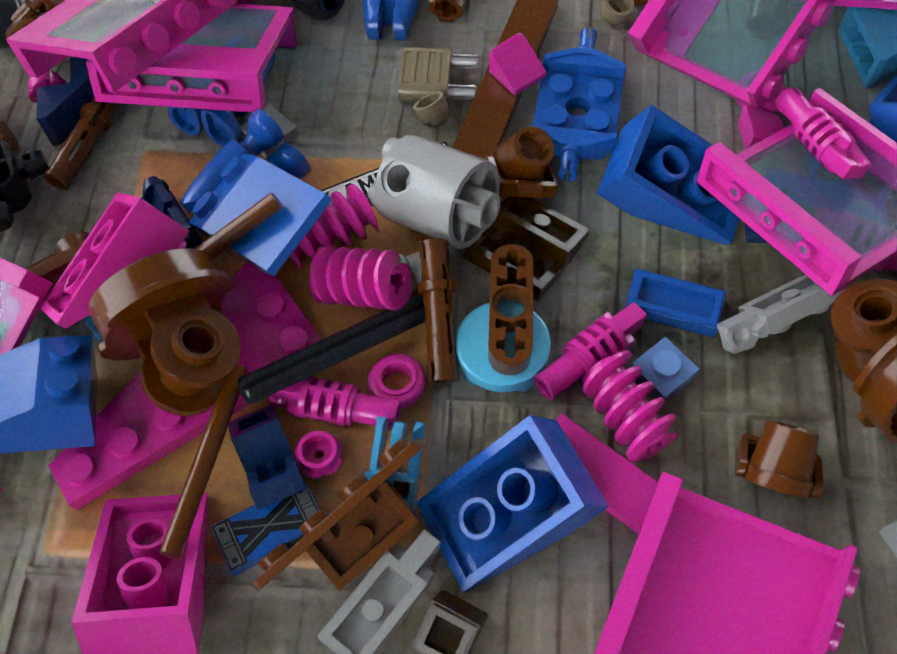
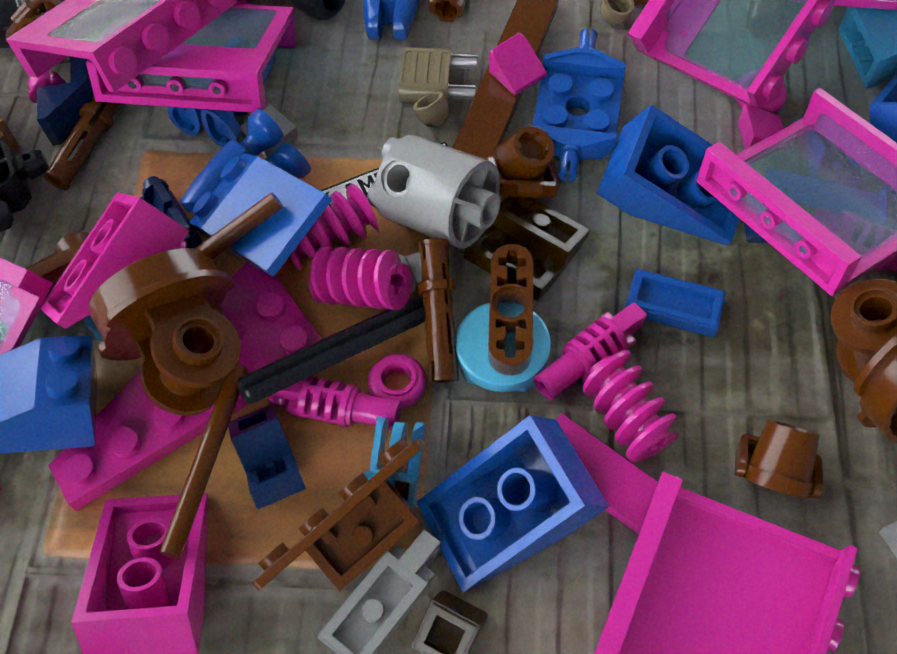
tile [211,480,319,576] -> none
dark pink plate [294,431,343,479] -> none
medium blue plate [630,337,700,402] -> none
light grey hinge [717,274,847,354] -> none
dark pink hinge [775,87,871,180] -> none

